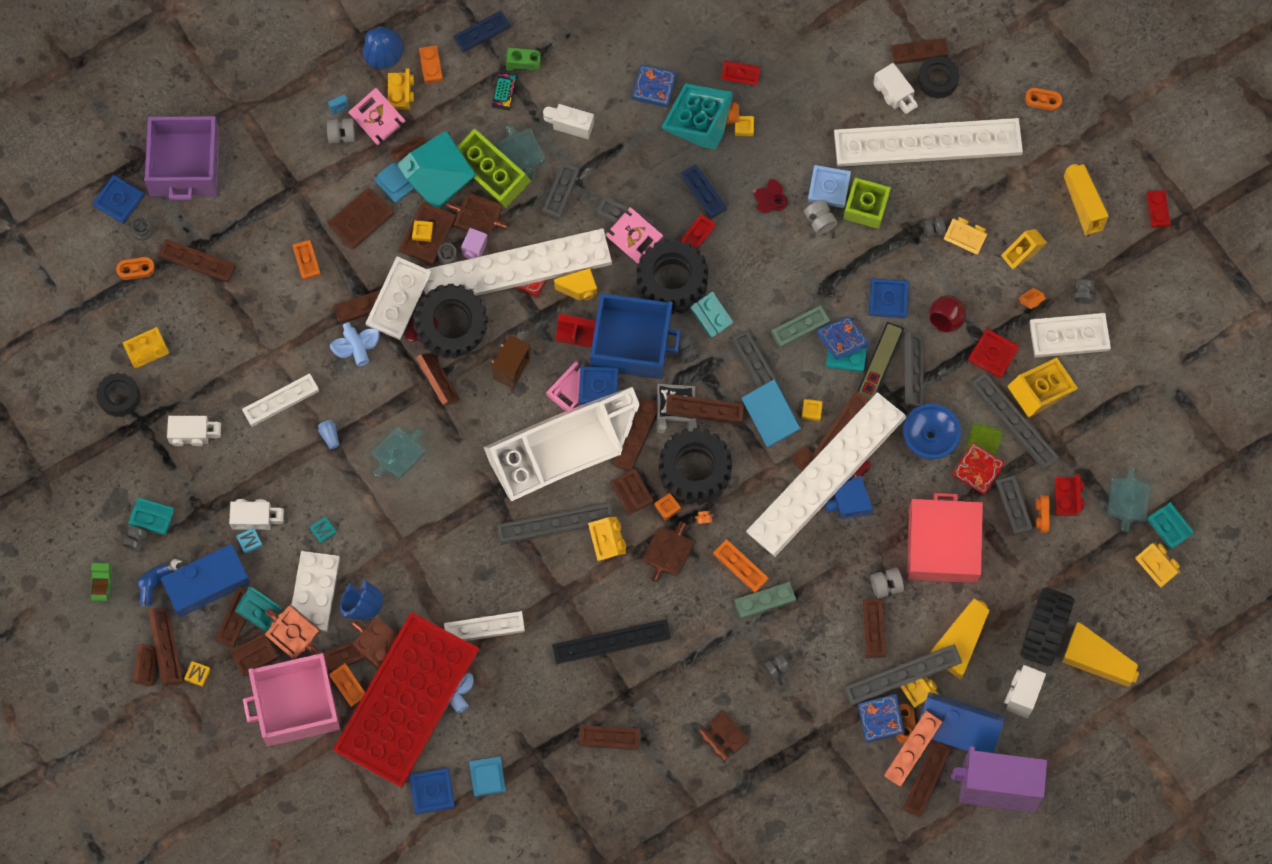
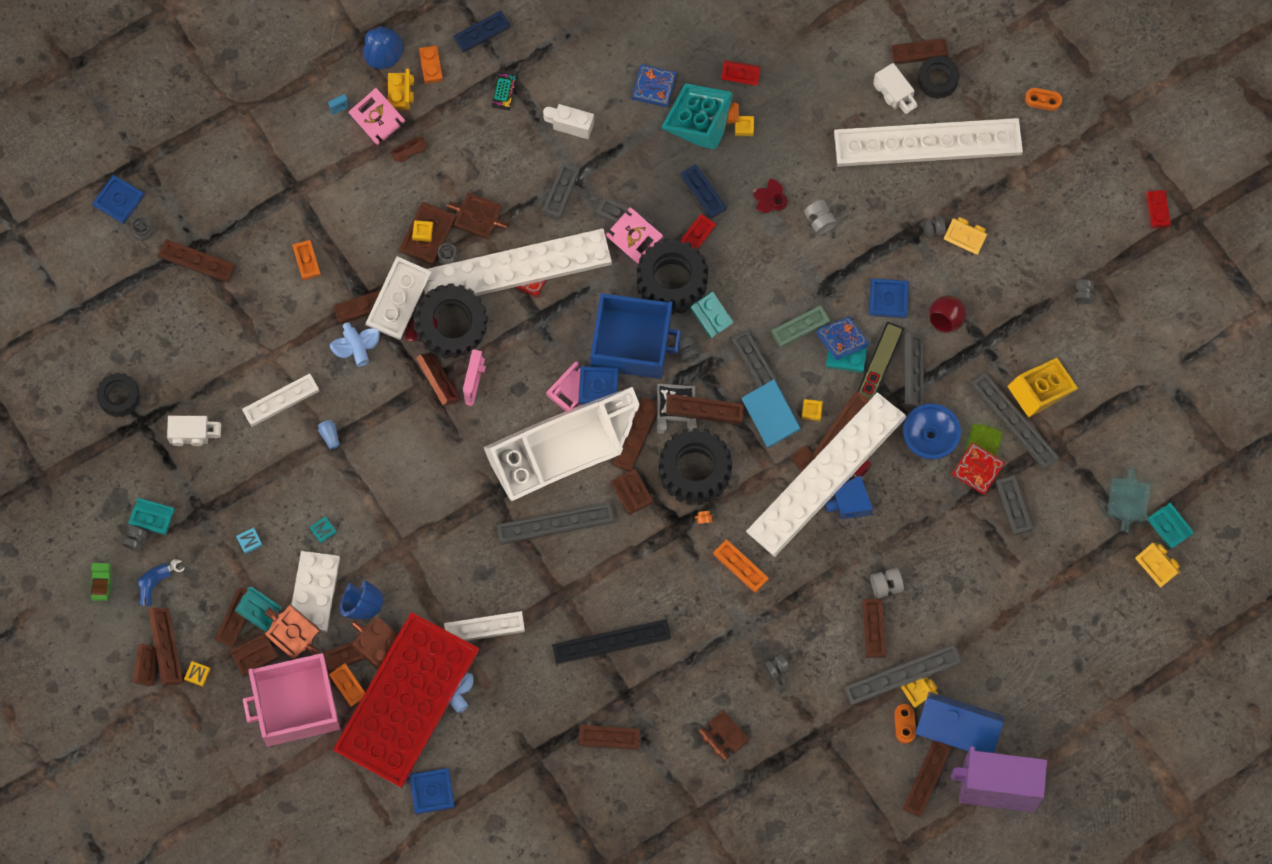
orange plate [116,257,155,280] -> none
yellow bracket [122,327,169,369] -> none
medium lavender container [144,116,220,200] -> none
blue brick [161,544,251,618] -> none
white brick [229,499,284,530] -> none
light grey wheel [327,118,355,144] -> none
copper plate [327,187,394,250] -> none
clear light blue plate [371,426,425,480] -> none
dark azure piece [374,162,415,204] -> none
teal slope [397,131,476,208] -> none
lime brick [458,128,531,208] -> none
lavender brick [461,228,488,259] -> none
dark azure piece [469,756,506,797] -> none
reddish brown brick [491,335,531,389] -> none
clear light blue plate [497,123,546,180] -> none
bright green leg [506,48,541,71] -> none
yellow slope [554,268,597,301] -> none
red panel [555,314,596,348] -> none
yellow bracket [588,516,626,561] -> none
copper plate [642,522,695,582] -> none
orange plate [654,493,681,521] -> none
sand green plate [734,582,796,619] -> none
light blue plate [808,165,851,208] -> none
lime brick [843,178,891,229] -> none
blue tile [858,694,905,743] -> none
plate [884,710,944,787] -> none
coral container [907,493,983,583] -> none
yellow slope [930,599,989,680] -> none
red tile [968,328,1020,379] -> none
yellow slope [1001,229,1047,270] -> none
white brick [1004,665,1046,719] -> none
orange plate [1019,288,1045,309] -> none
black tyre [1020,587,1075,667] -> none
white plate [1029,313,1111,358] -> none
orange plate [1035,495,1050,533] -> none
red bracket [1054,474,1084,516] -> none
yellow slope [1062,622,1139,687] -> none
yellow slope [1064,164,1109,236] -> none
none -> bright pink container [463,350,486,406]

